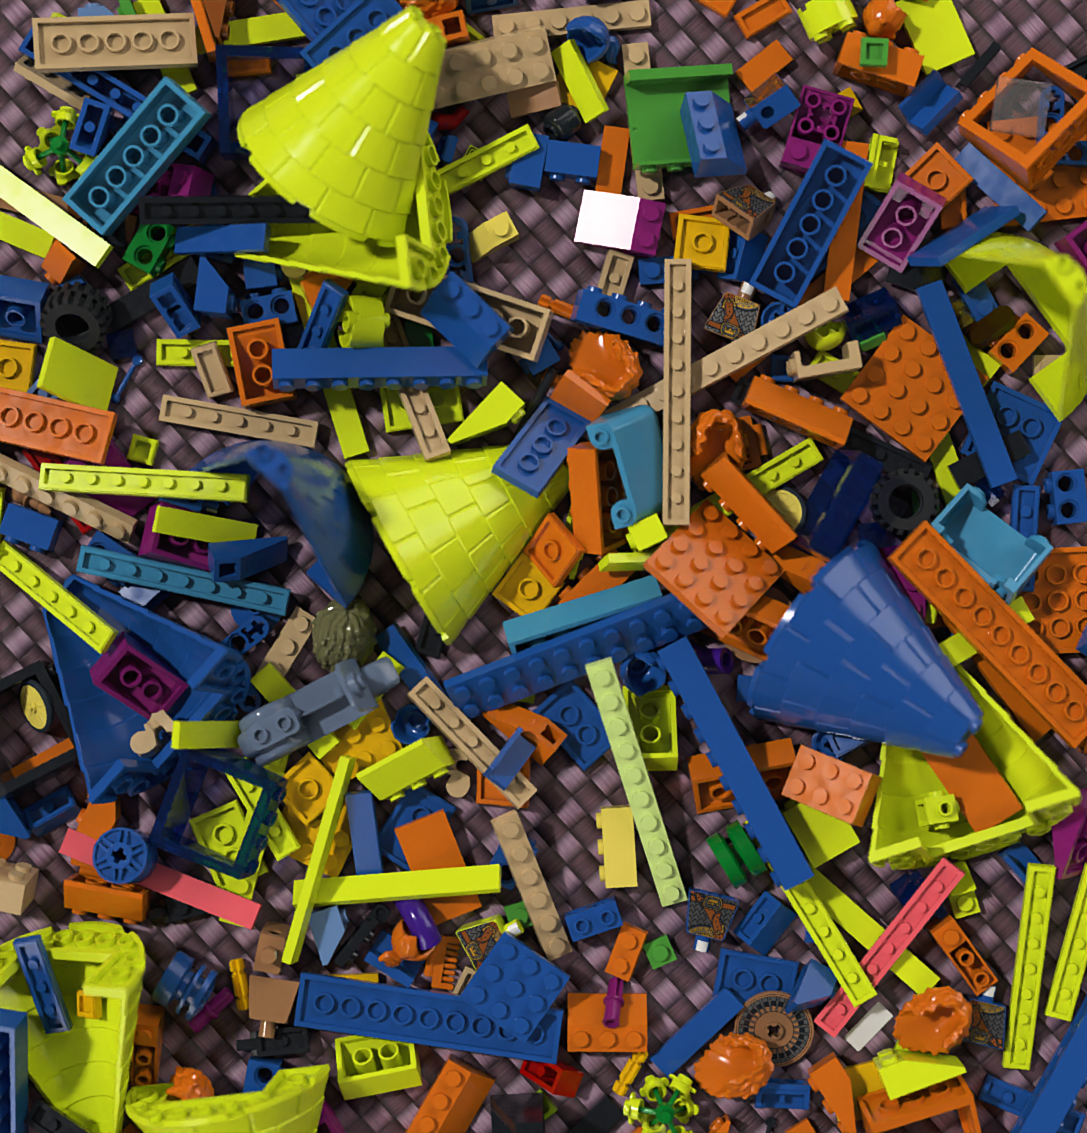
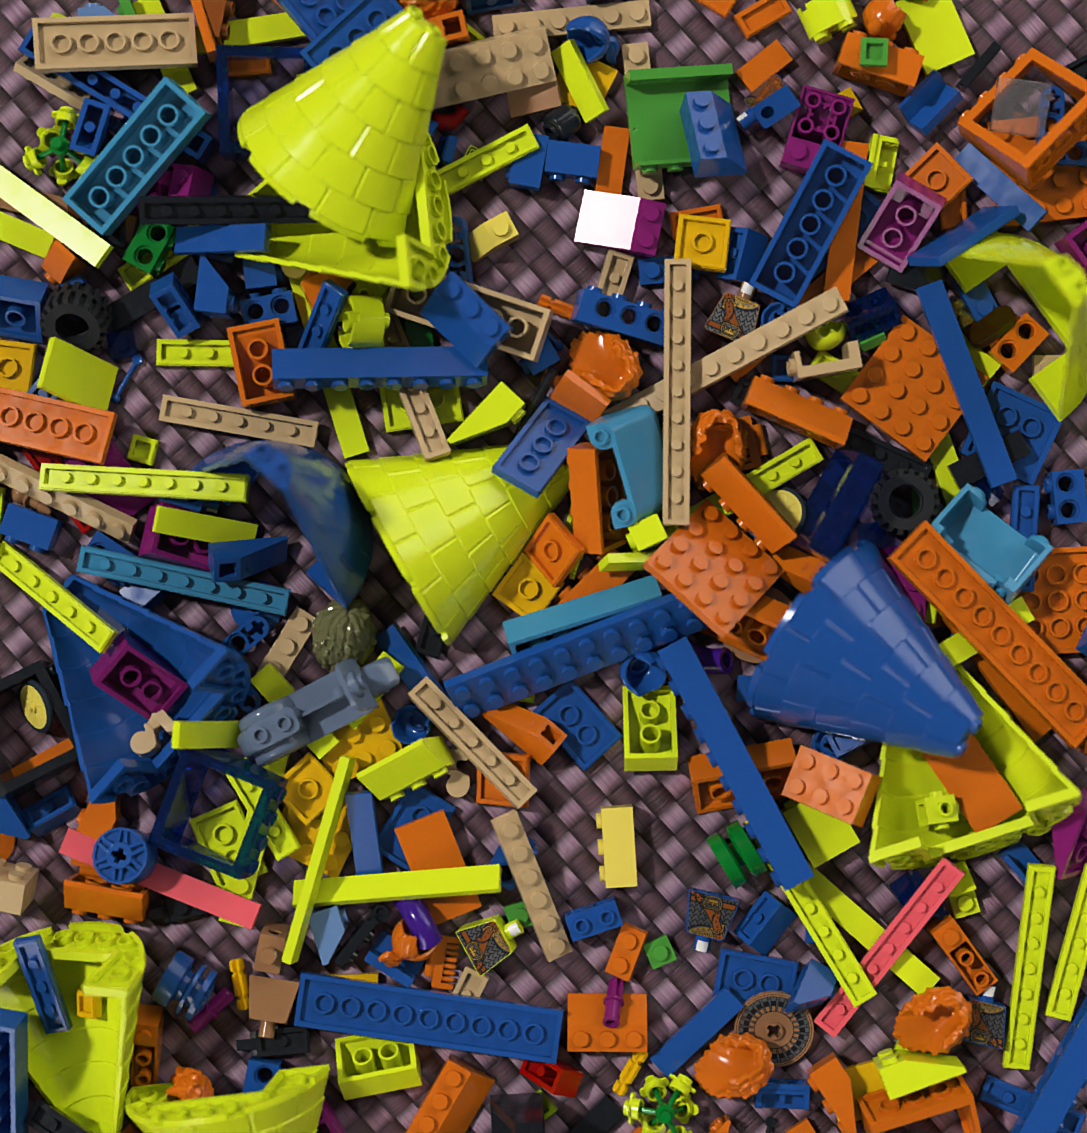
tan tile [190,341,234,399] -> none
blue plate [459,930,570,1043] -> none
blue panel [483,726,536,790] -> none
yellowish green plate [585,657,688,907] -> none
torso [711,184,776,241] -> none
white sticker [844,1002,893,1051] -> none

